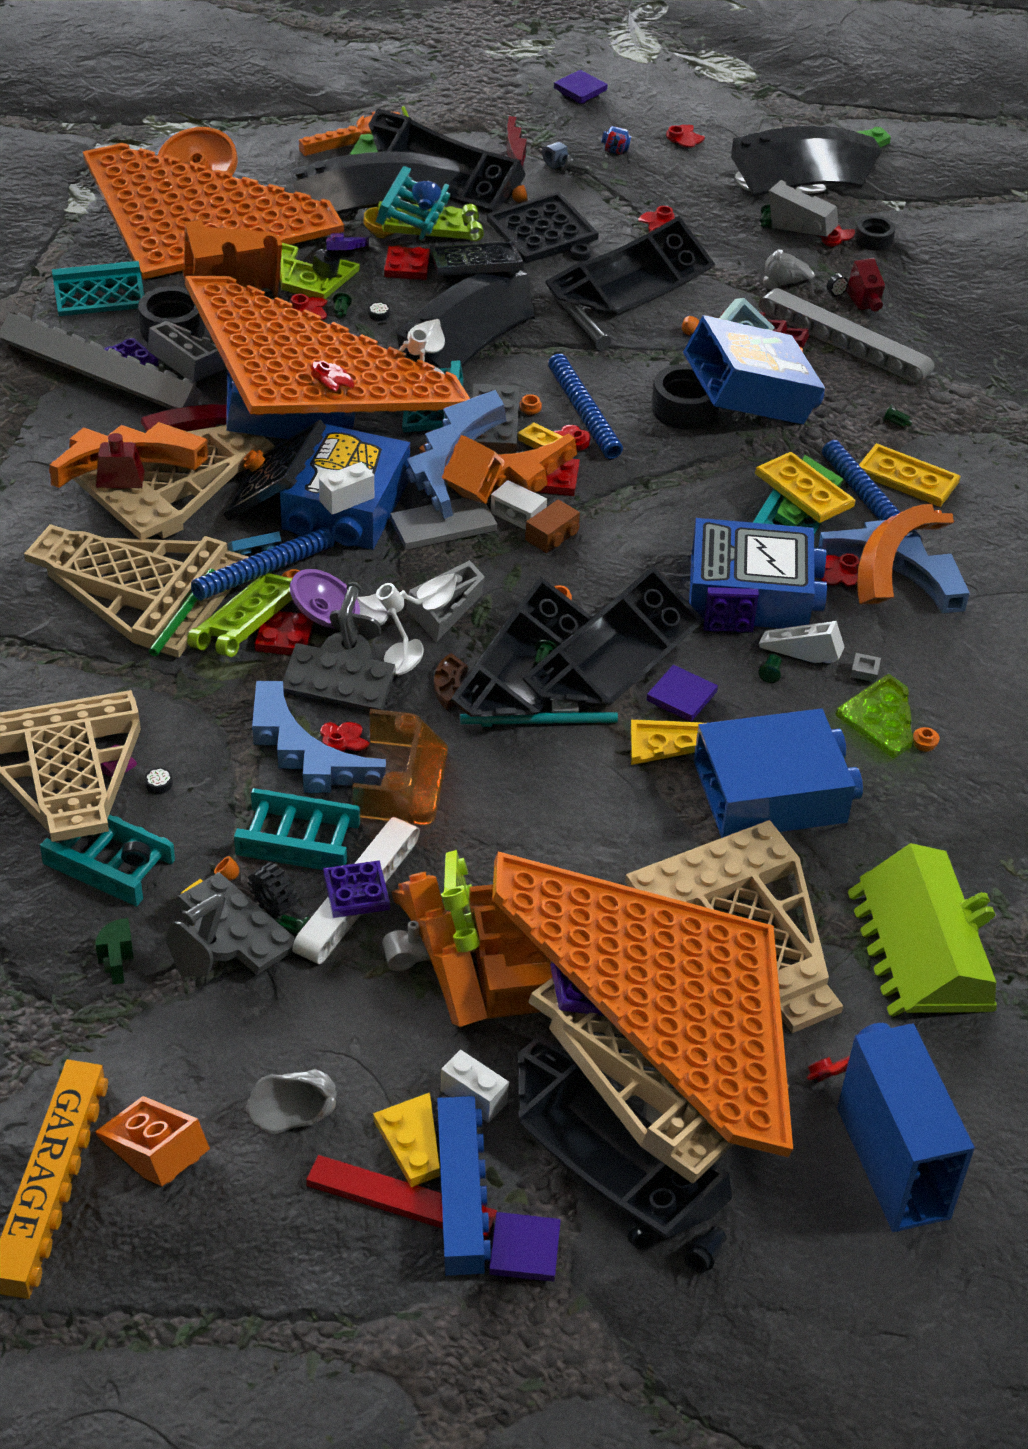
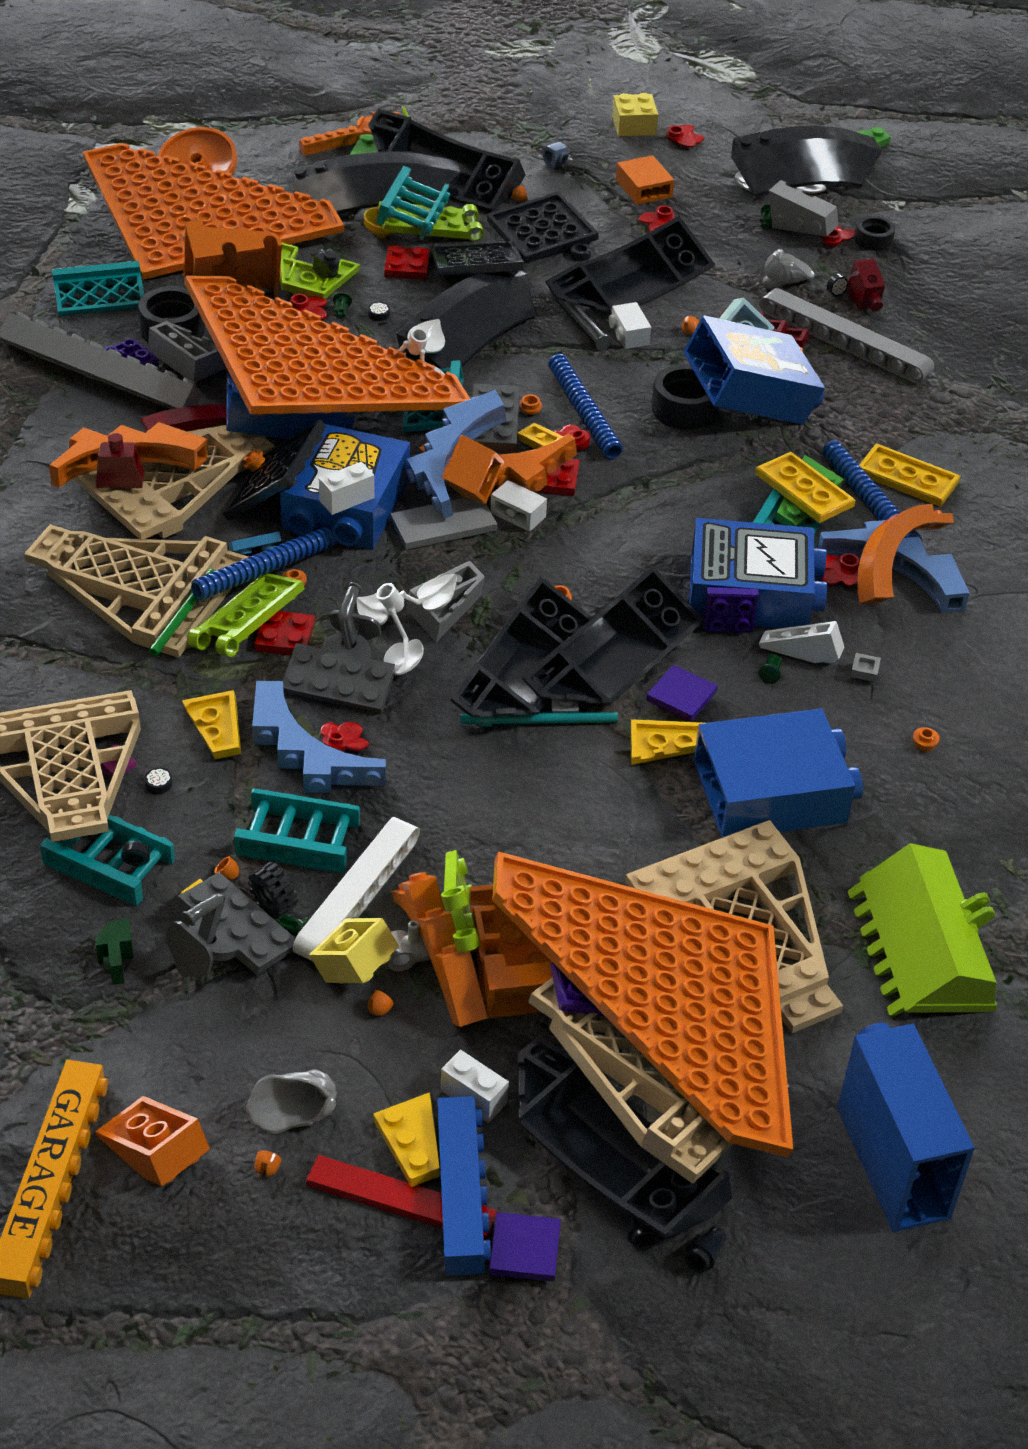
medium lavender dish [290,569,360,629] -> none
red plate [310,361,355,392] -> none
dark purple tile [323,860,390,918] -> none
dark purple wing [326,233,369,250] -> none
clear orange windscreen [352,709,448,824] -> none
blue brick [412,181,441,210] -> none
reddish brown tile [434,653,468,710] -> none
dark red slope [506,116,527,167] -> none
dark orange brick [525,499,580,553] -> none
dark green piece [534,640,557,665] -> none
dark purple tile [554,70,608,103] -> none
blue head [601,126,631,155] -> none
red plate [807,1056,850,1082] -> none
clear neon green plate [835,673,913,759] -> none
dark green piece [883,404,912,428] -> none
none -> yellow wing [182,690,241,759]
none -> orange hinge [254,1150,282,1177]
none -> light yellow brick [309,918,399,984]
none -> orange hinge [367,990,394,1016]
none -> white brick [609,302,651,349]
none -> light yellow brick [612,93,658,136]
none -> orange brick [616,155,674,205]

